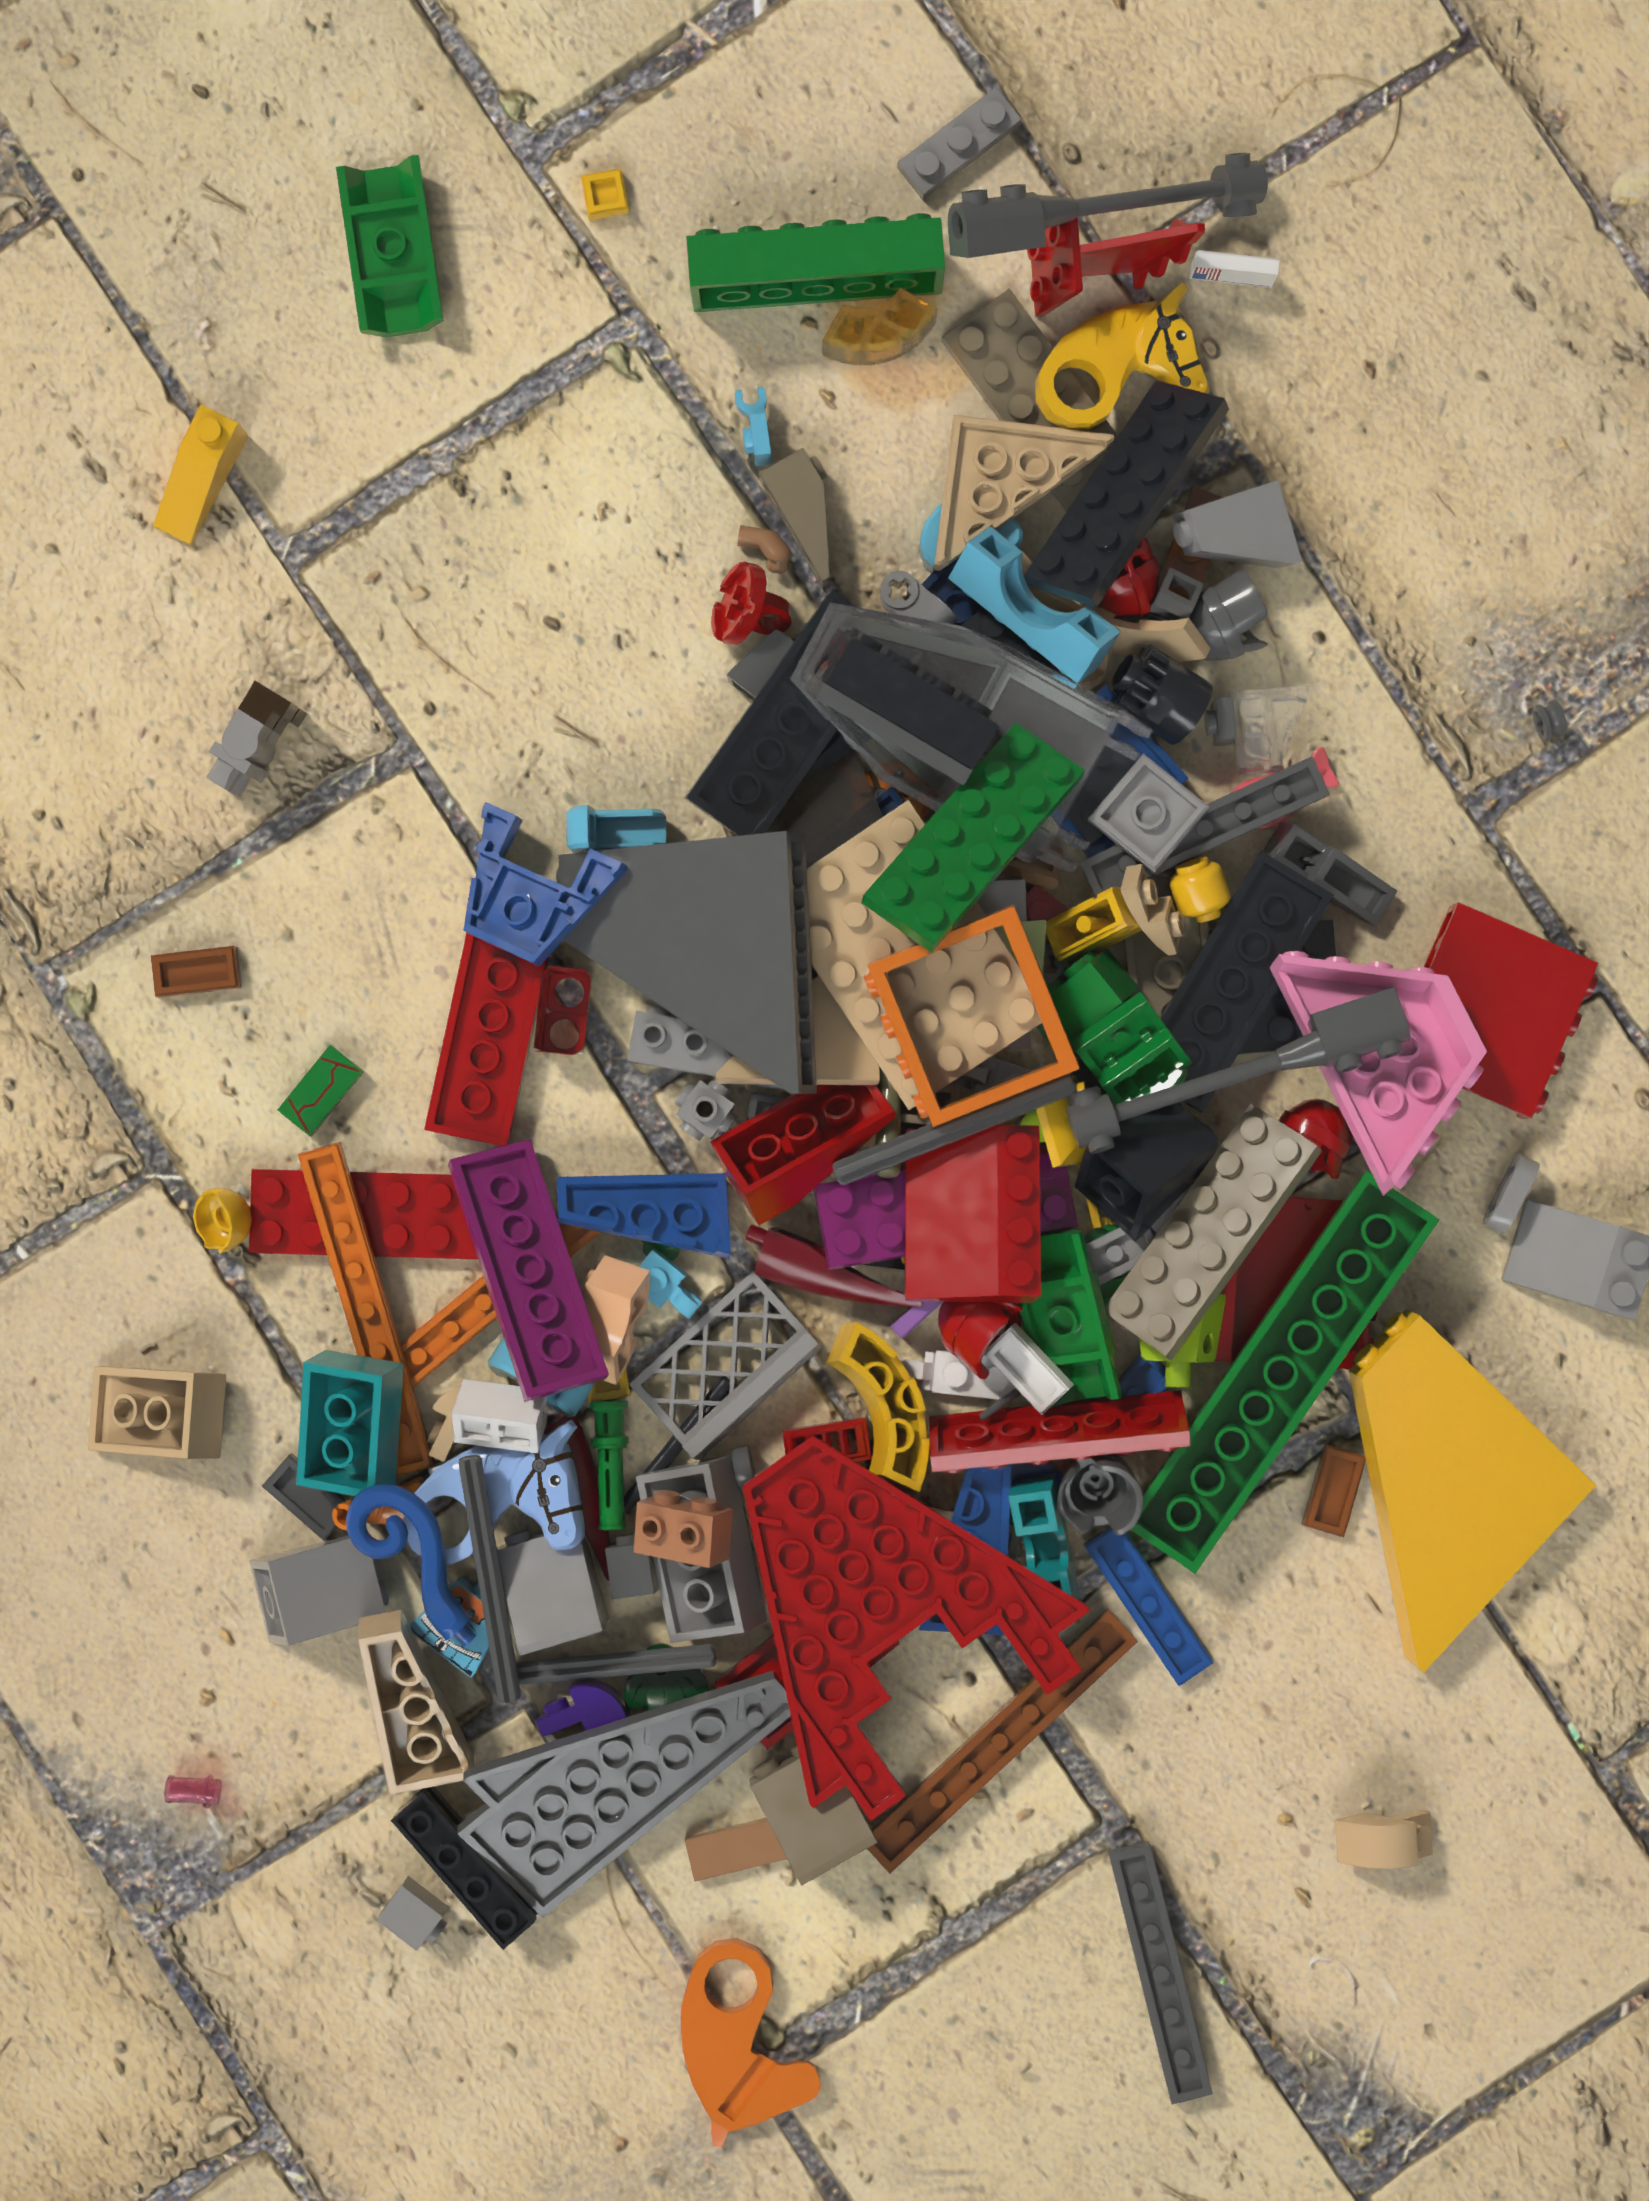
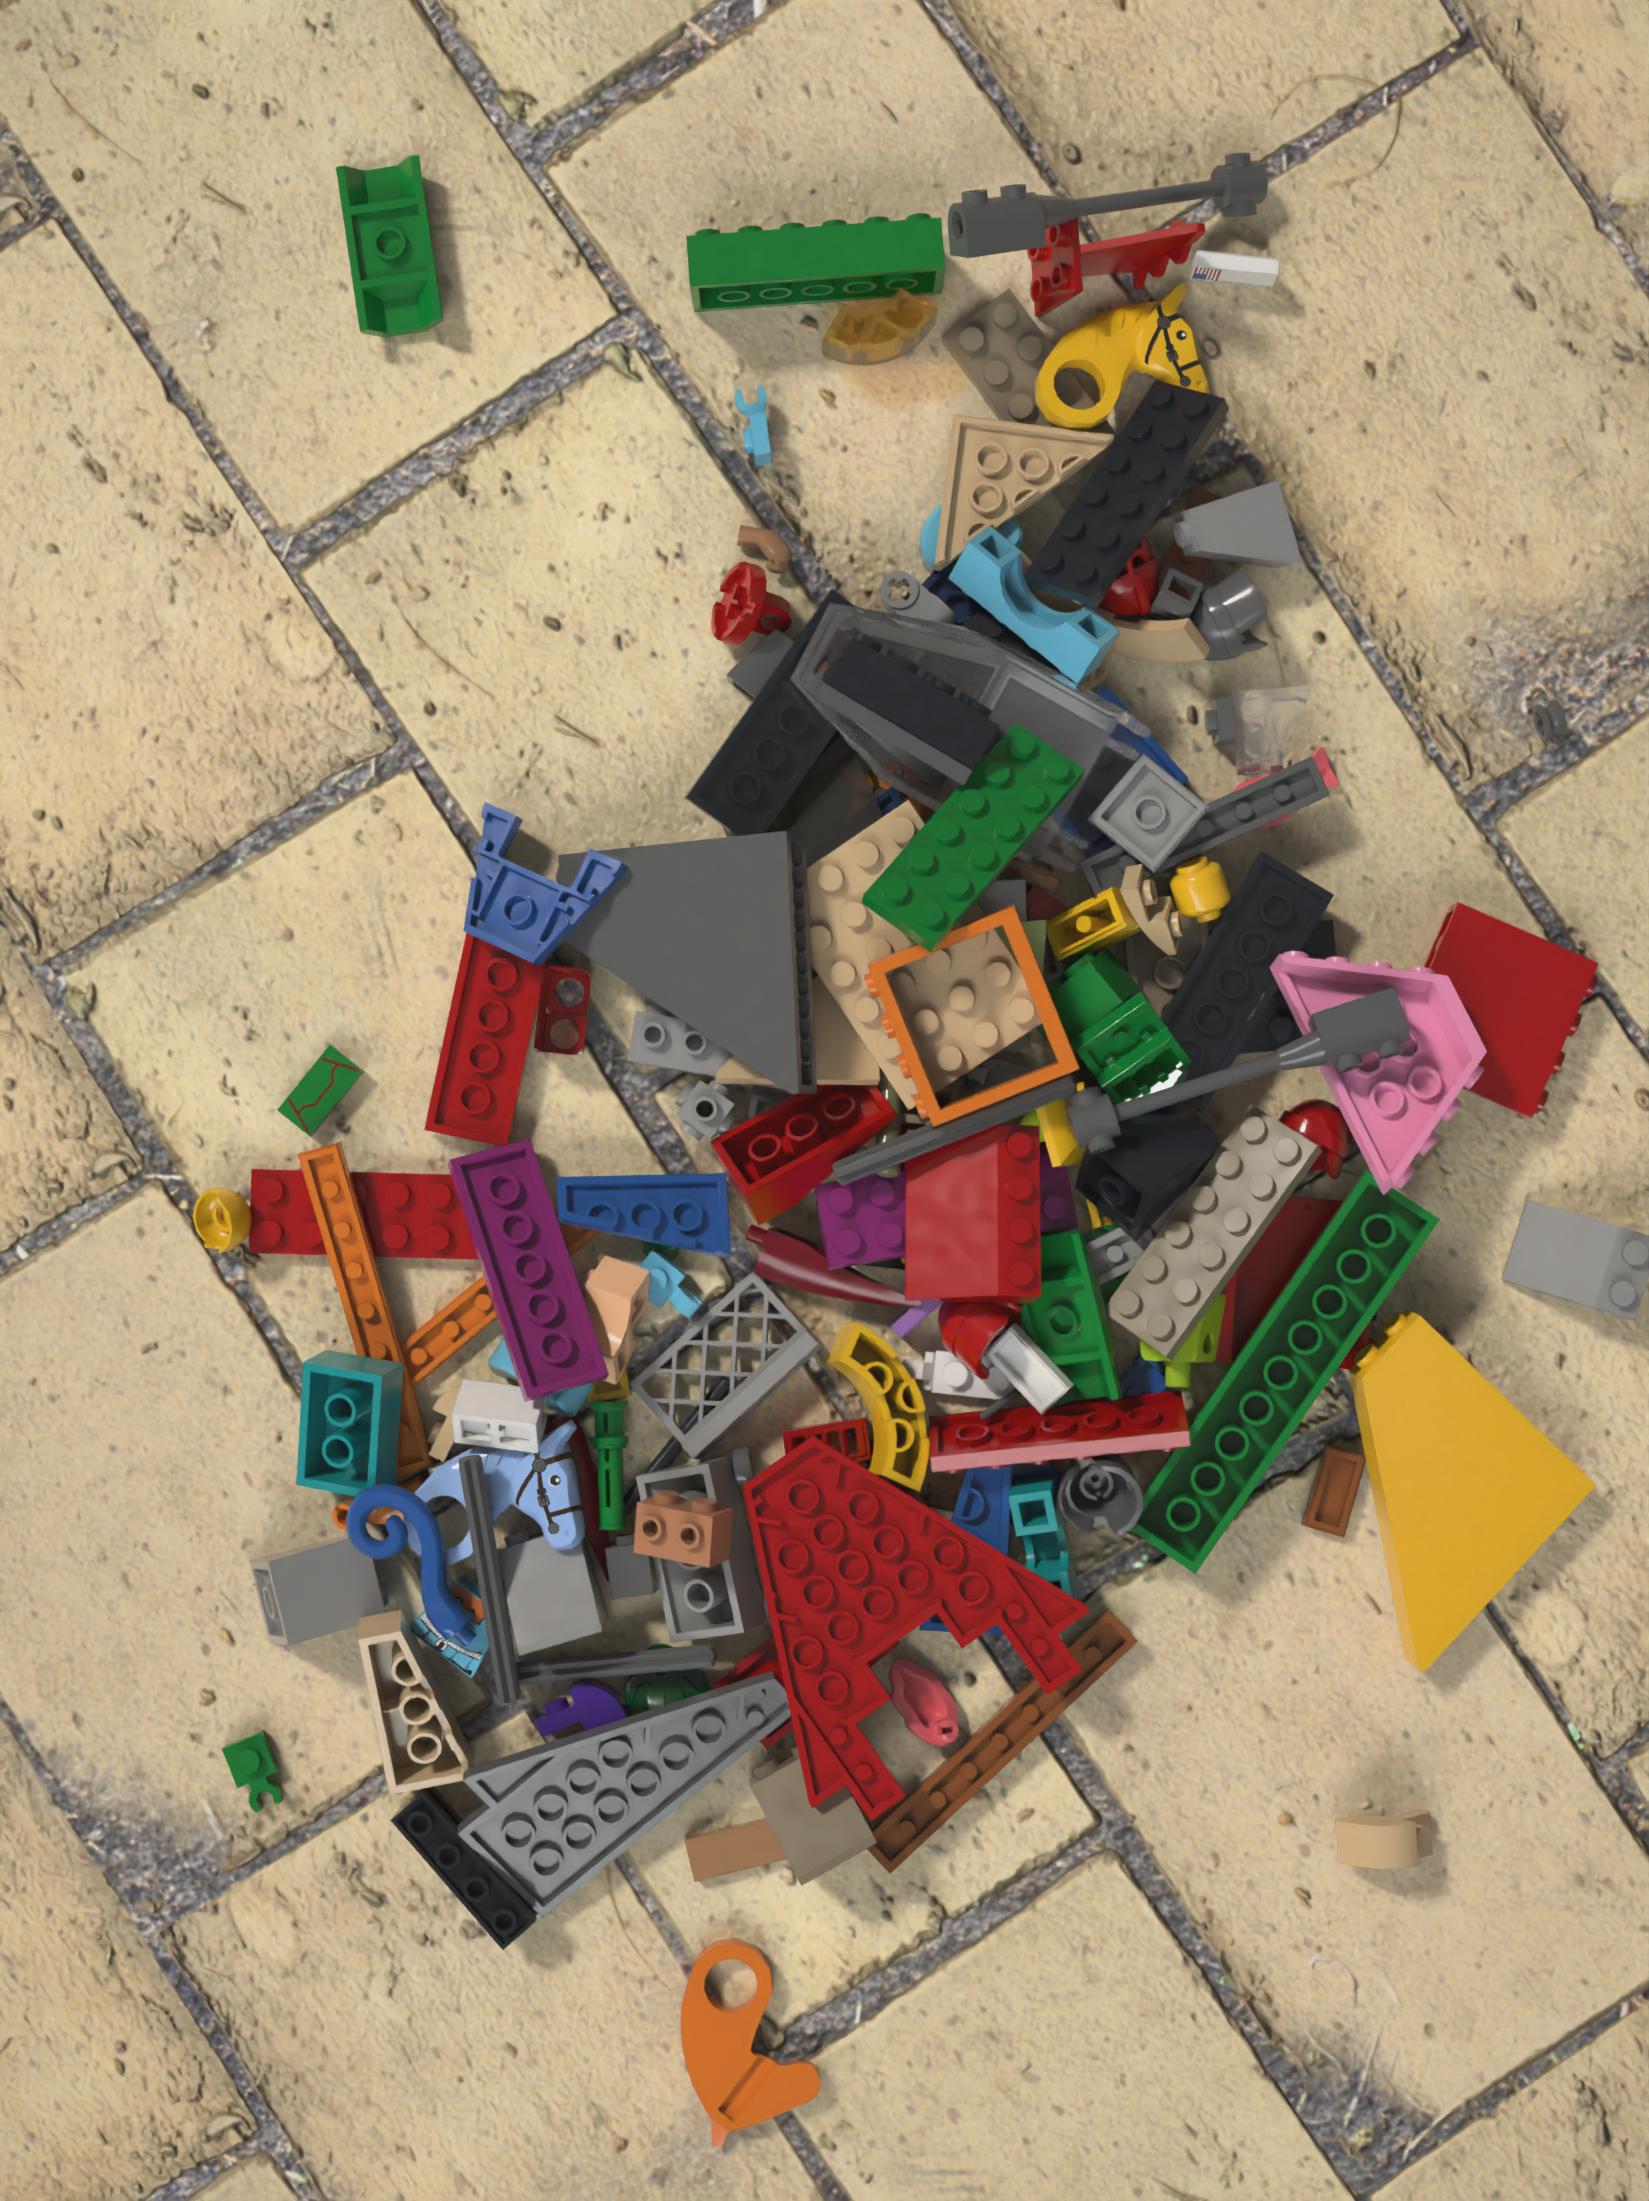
tan slope [88,1366,226,1459] -> none
dark orange tile [151,946,241,998] -> none
yellow slope [153,404,248,546] -> none
clear pink pin [164,1774,222,1809] -> none
light grey hips [206,680,307,797] -> none
dark grey tile [262,1453,346,1542] -> none
light grey brick [376,1876,448,1951] -> none
medium azure animal [566,805,667,853] -> none
yellow tile [580,168,630,221] -> none
dark tan slope [759,448,830,590] -> none
light grey plate [897,87,1022,200] -> none
blue tile [1083,1526,1213,1686] -> none
dark grey plate [1108,1841,1213,2105] -> none
black gear [1110,644,1213,745] -> none
dark grey slope [1262,822,1397,927] -> none
light grey beam [1483,1153,1540,1234] -> none
none -> green plate [222,1730,284,1813]
none -> coral arm [888,1659,959,1746]

